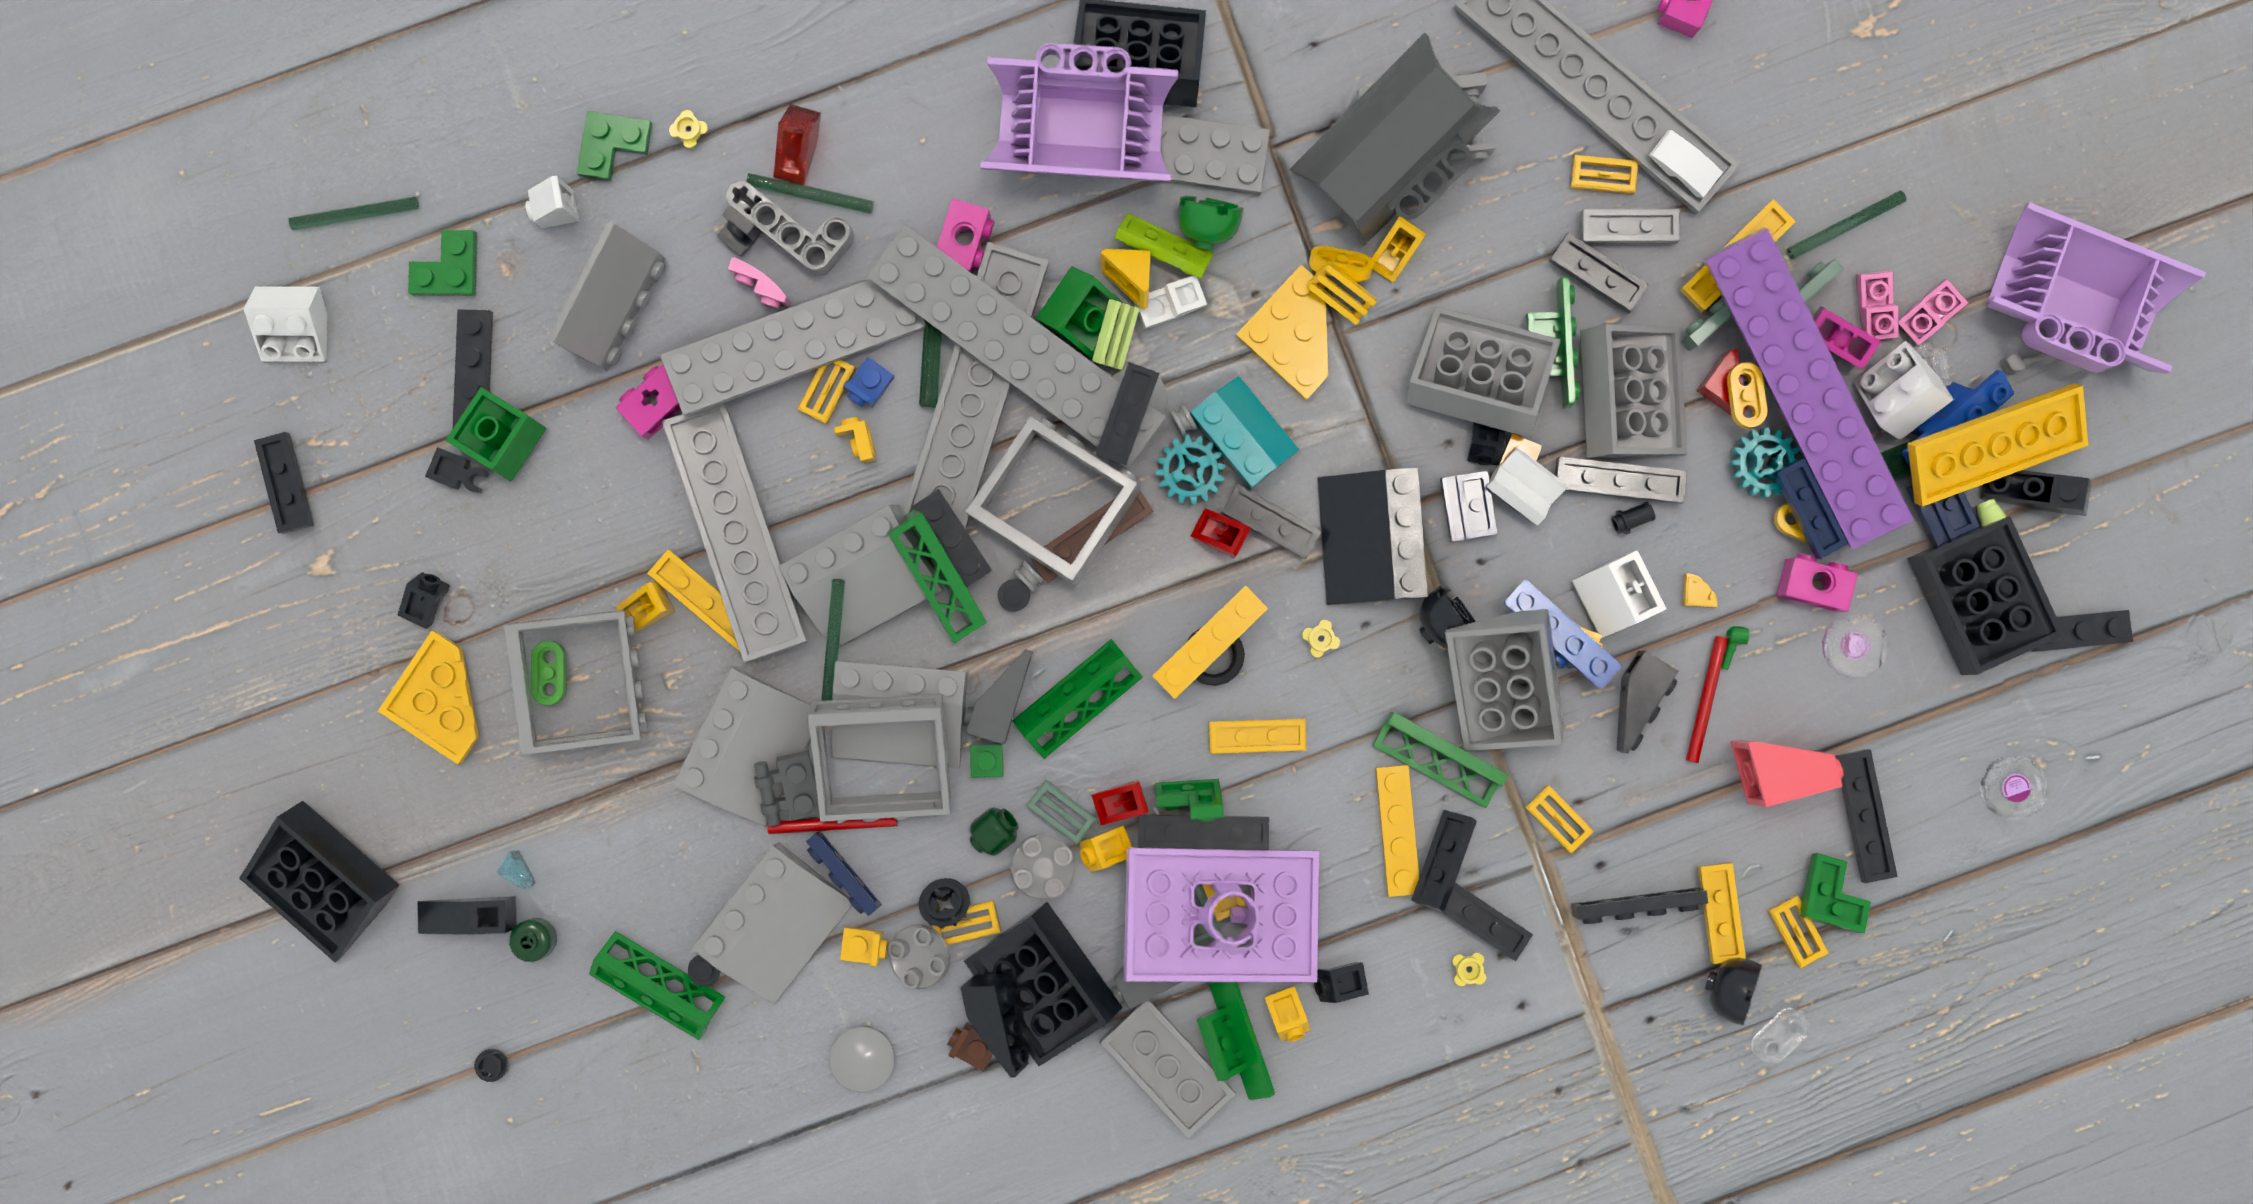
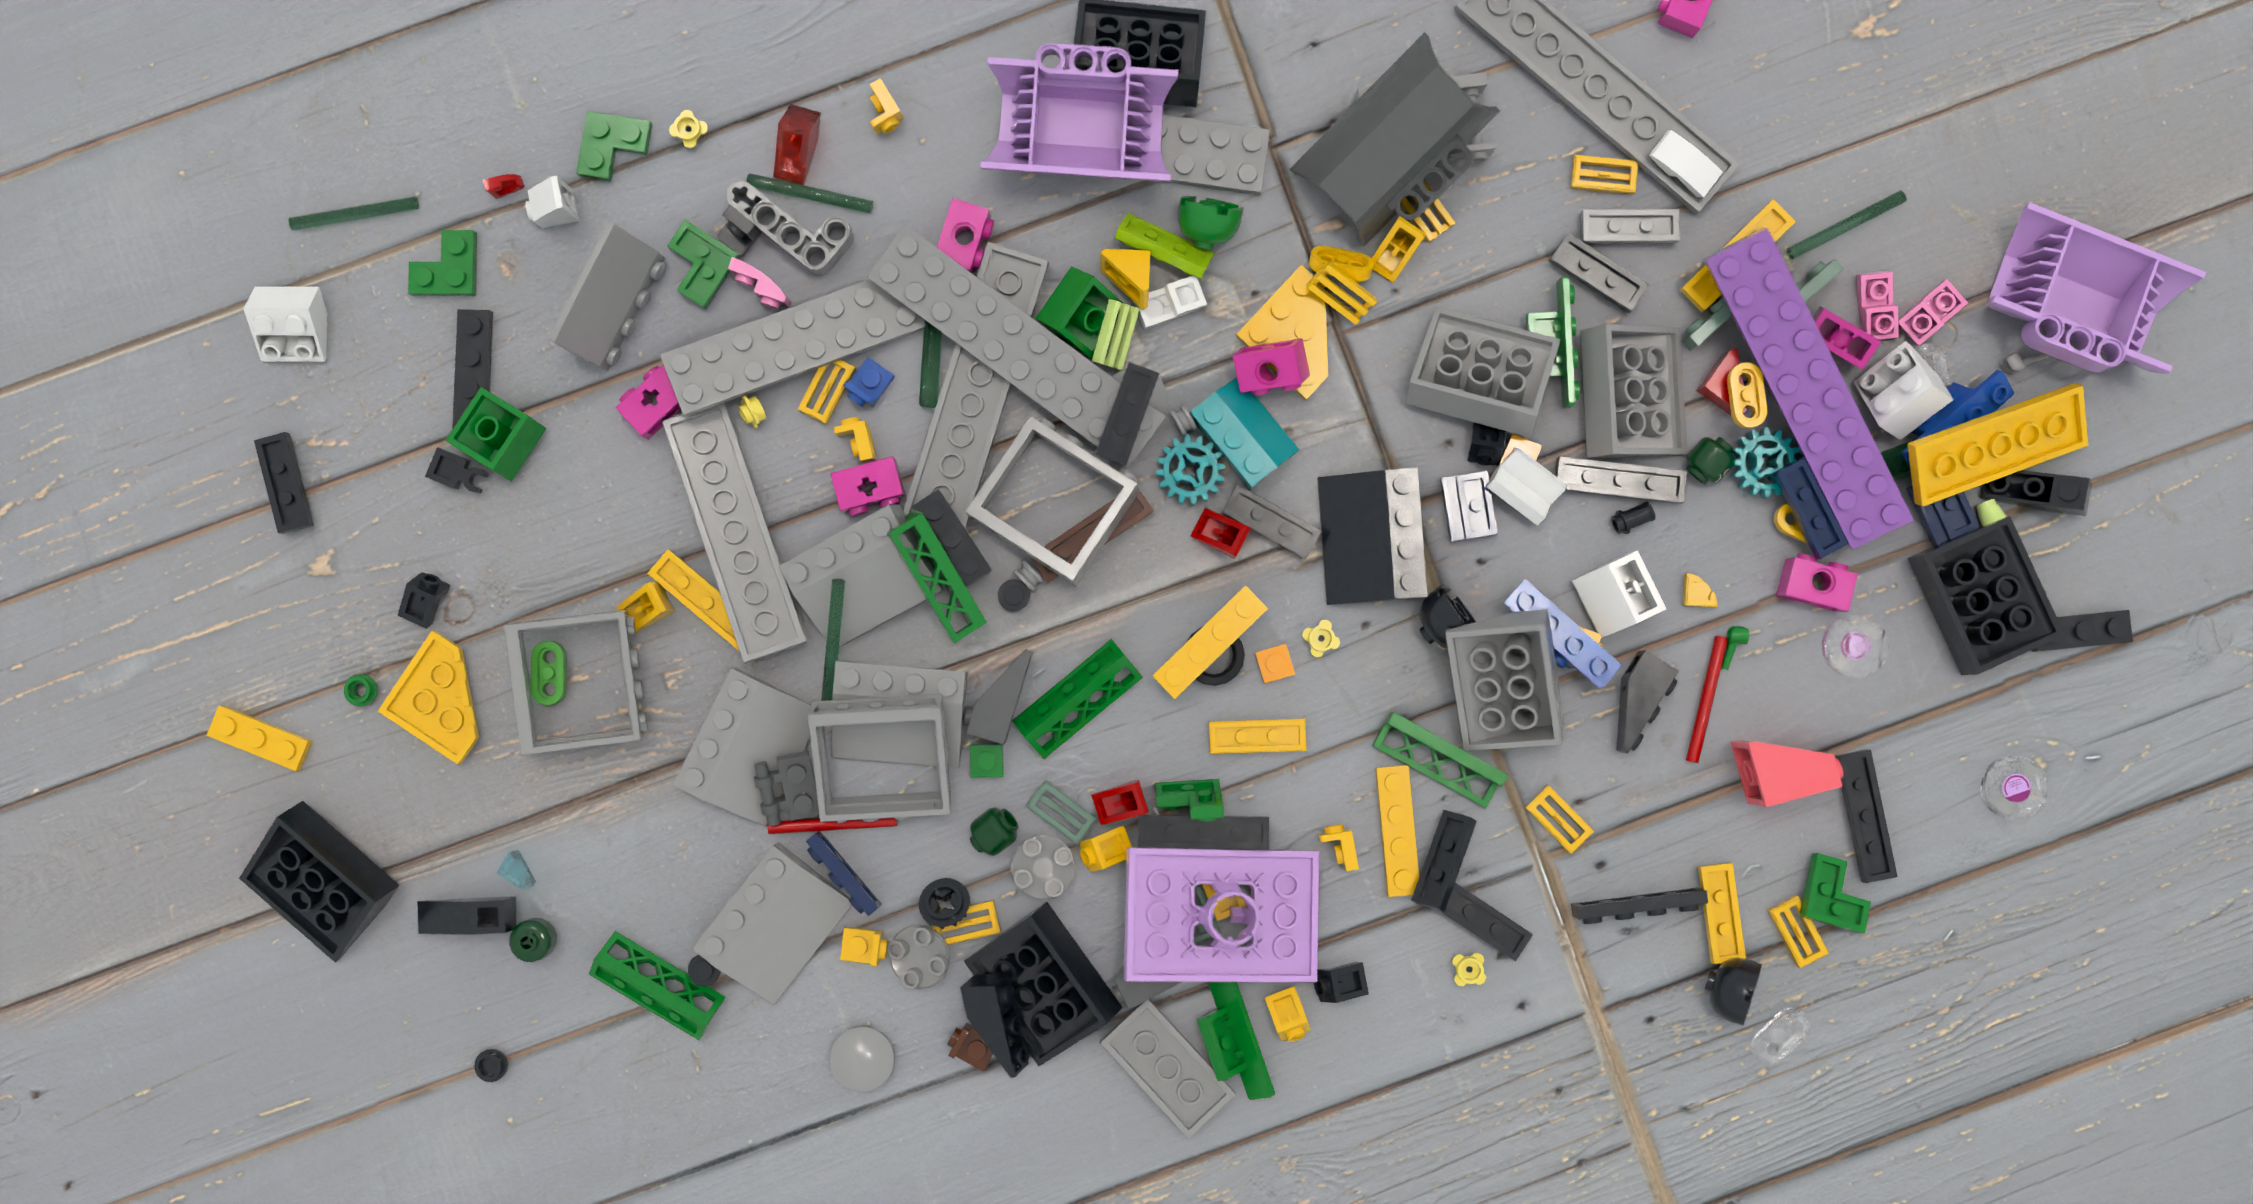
none -> yellow plate [206,705,312,771]
none -> green plate [344,674,378,706]
none -> red tile [482,174,525,199]
none -> green plate [667,219,740,309]
none -> light yellow plate [738,395,766,429]
none -> dark pink brick [830,456,906,517]
none -> yellow bracket [869,78,904,134]
none -> dark pink brick [1232,338,1310,395]
none -> light orange plate [1255,644,1295,684]
none -> yellow bracket [1318,824,1359,871]
none -> yellow tile [1401,180,1456,243]
none -> dark green head [1686,437,1735,485]

